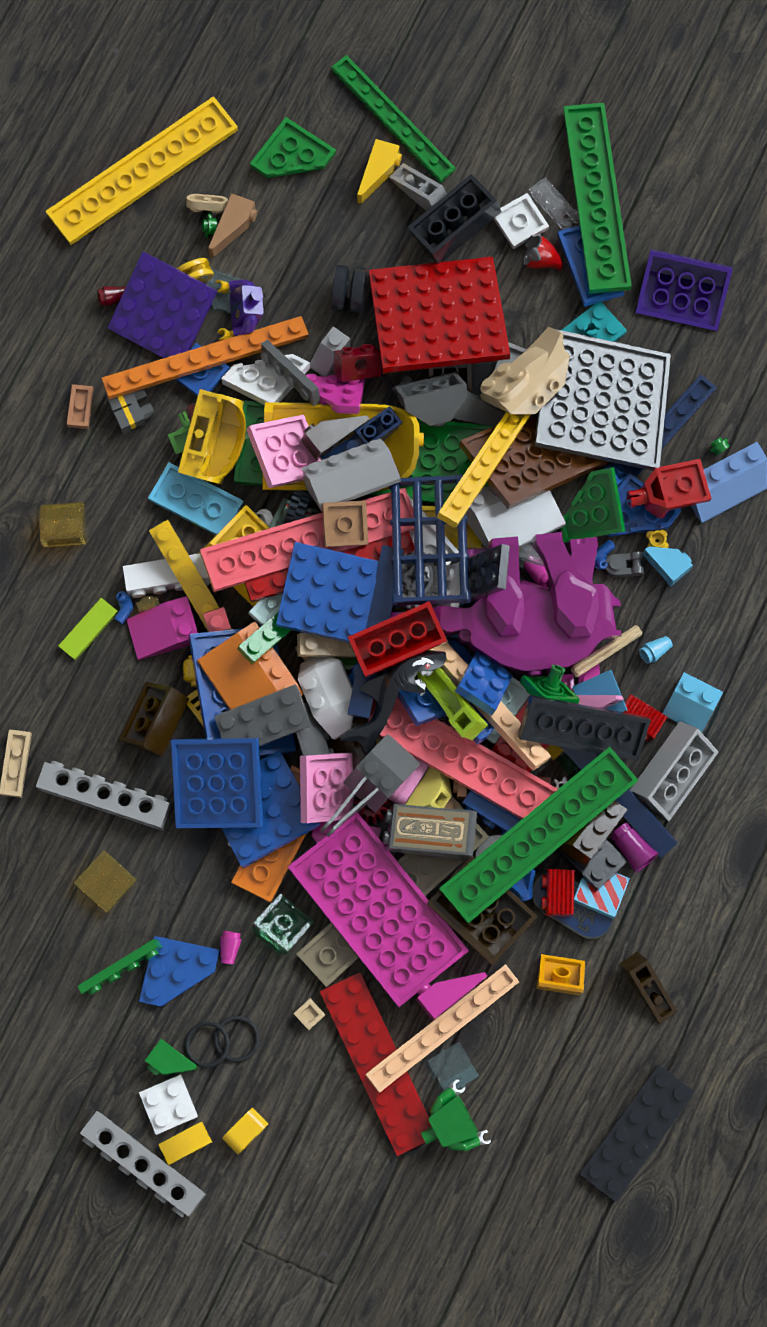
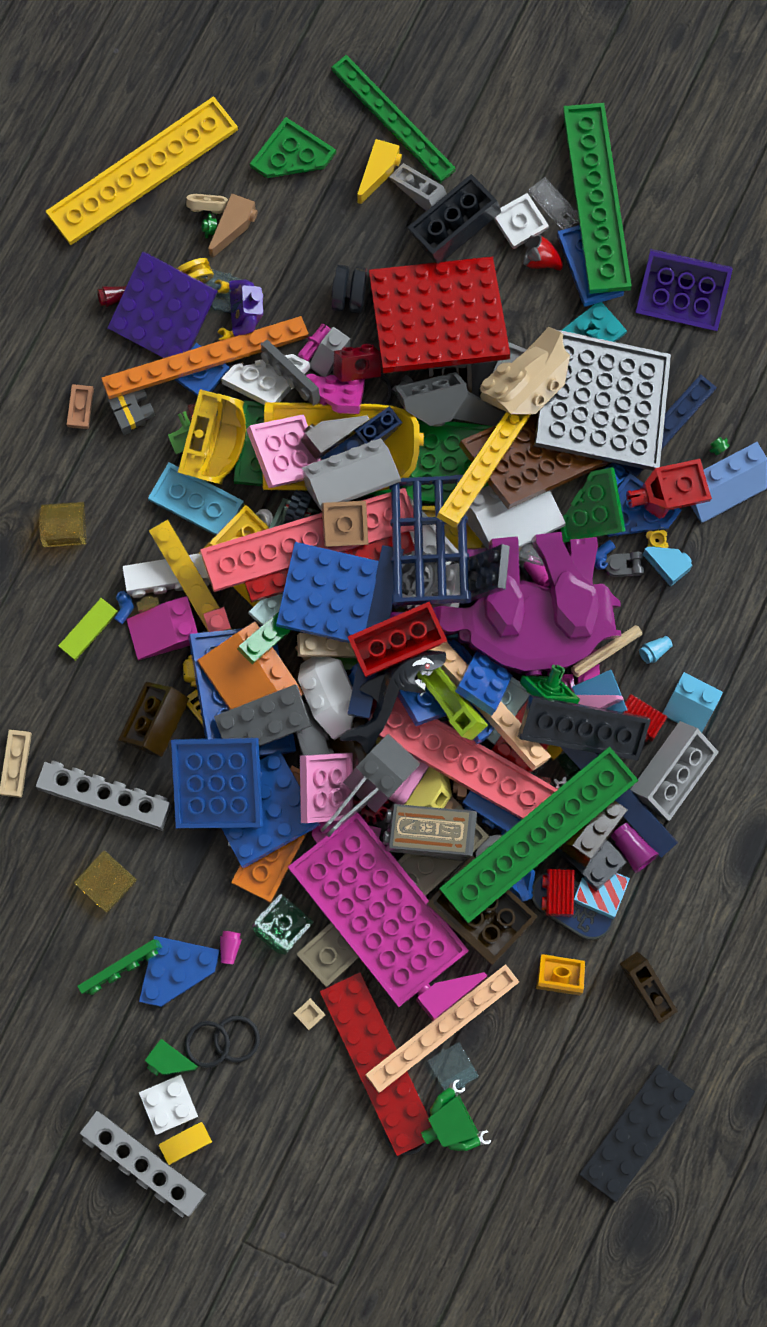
yellow beam [222,1108,268,1155] -> none
none -> dark pink axle [298,324,331,361]

